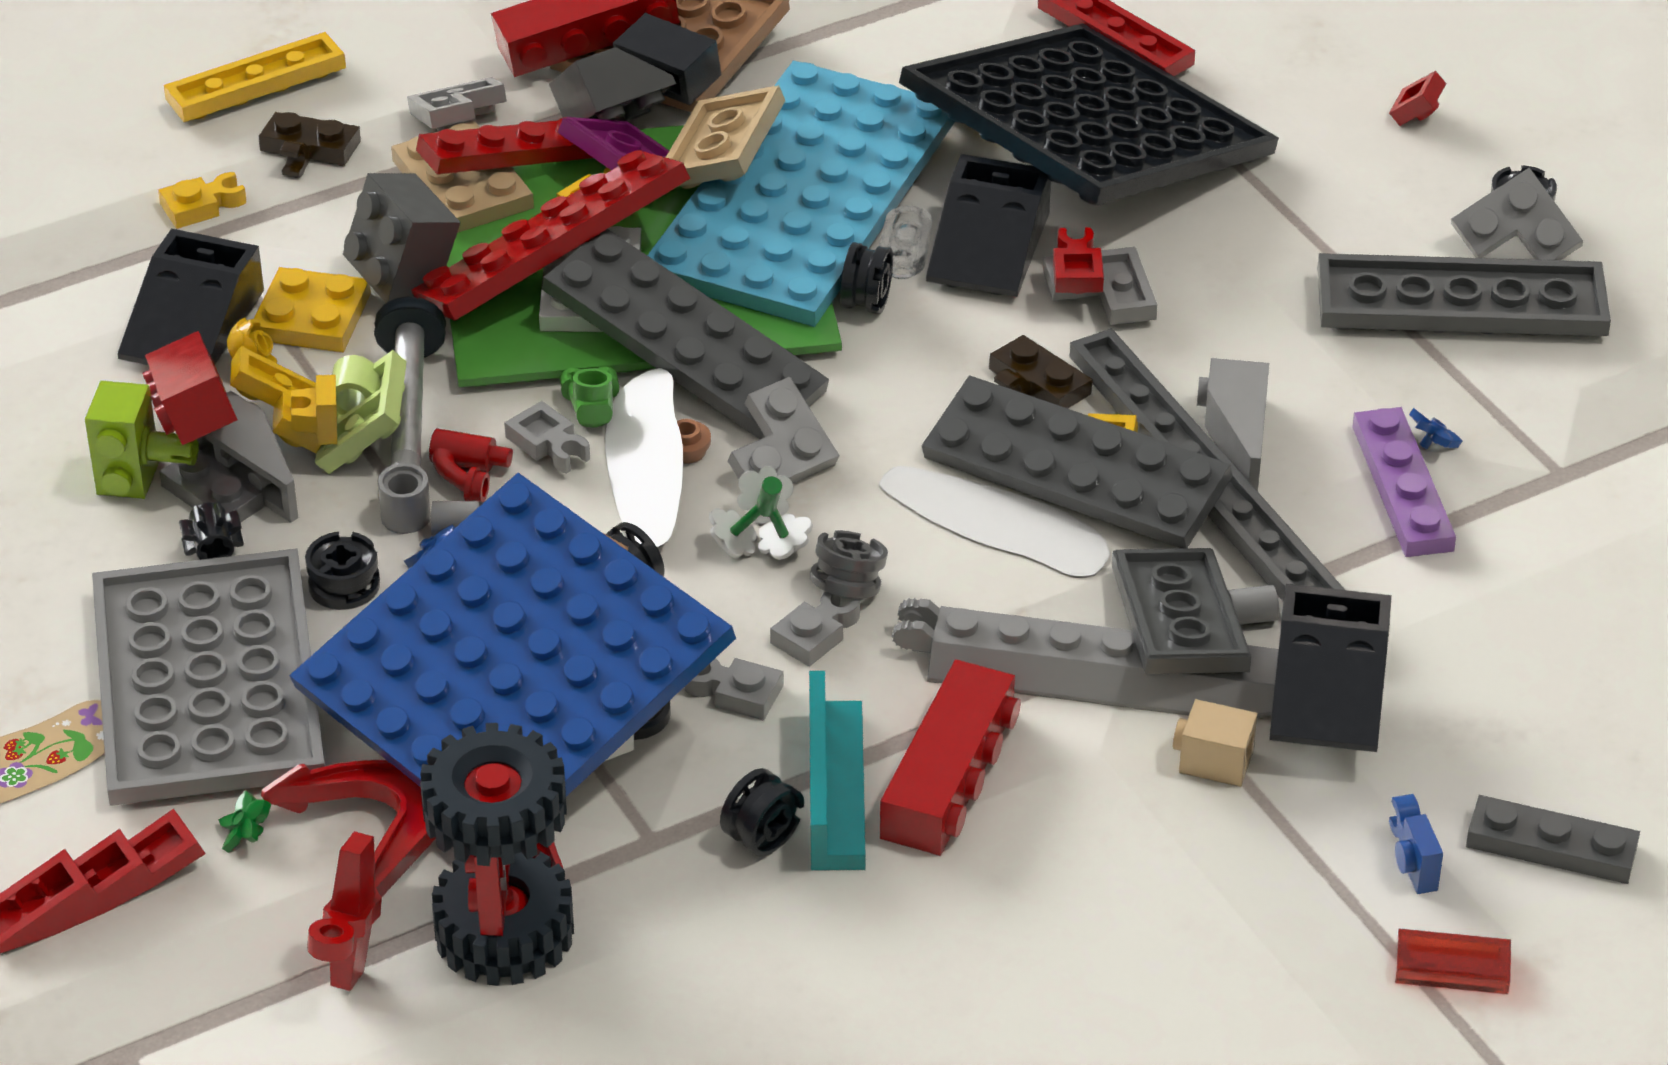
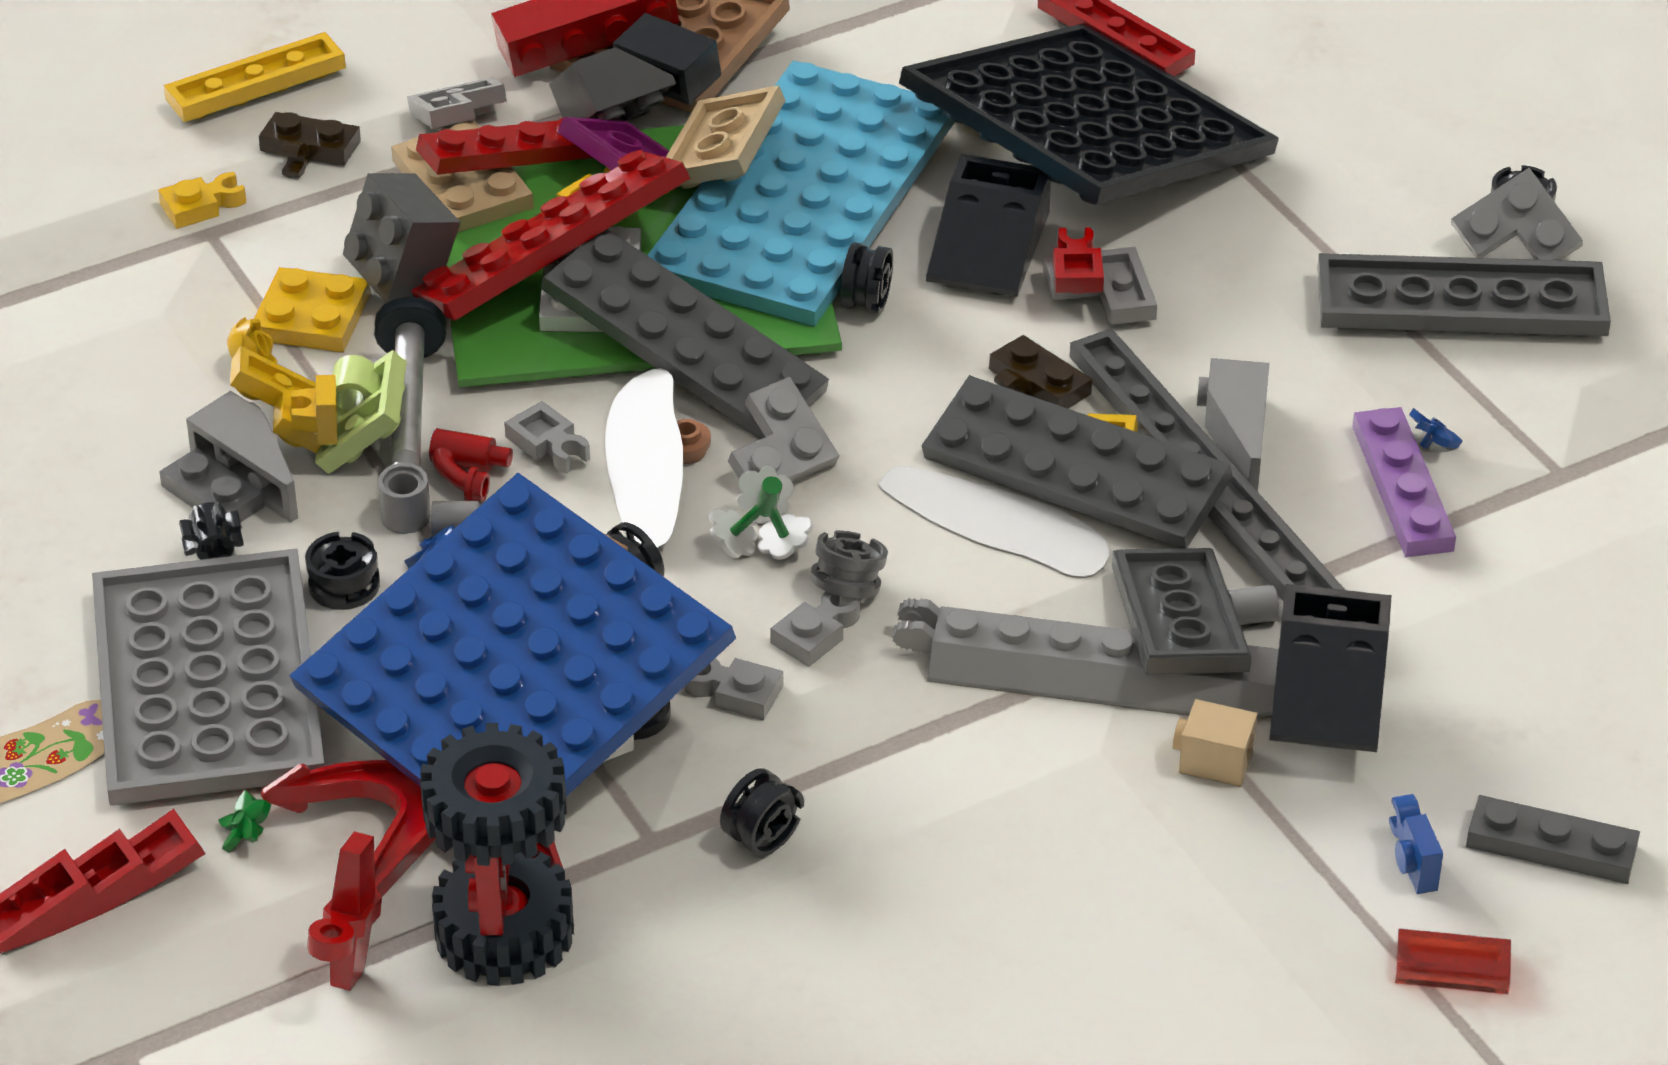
lime brick [85,380,199,499] -> none
black slope [117,228,264,365] -> none
red brick [142,331,238,446] -> none
bright green plate [560,366,620,428] -> none
teal fence [809,671,866,870] -> none
clear plate [879,206,932,279] -> none
red brick [880,659,1021,856] -> none
red plate [1389,71,1447,126] -> none

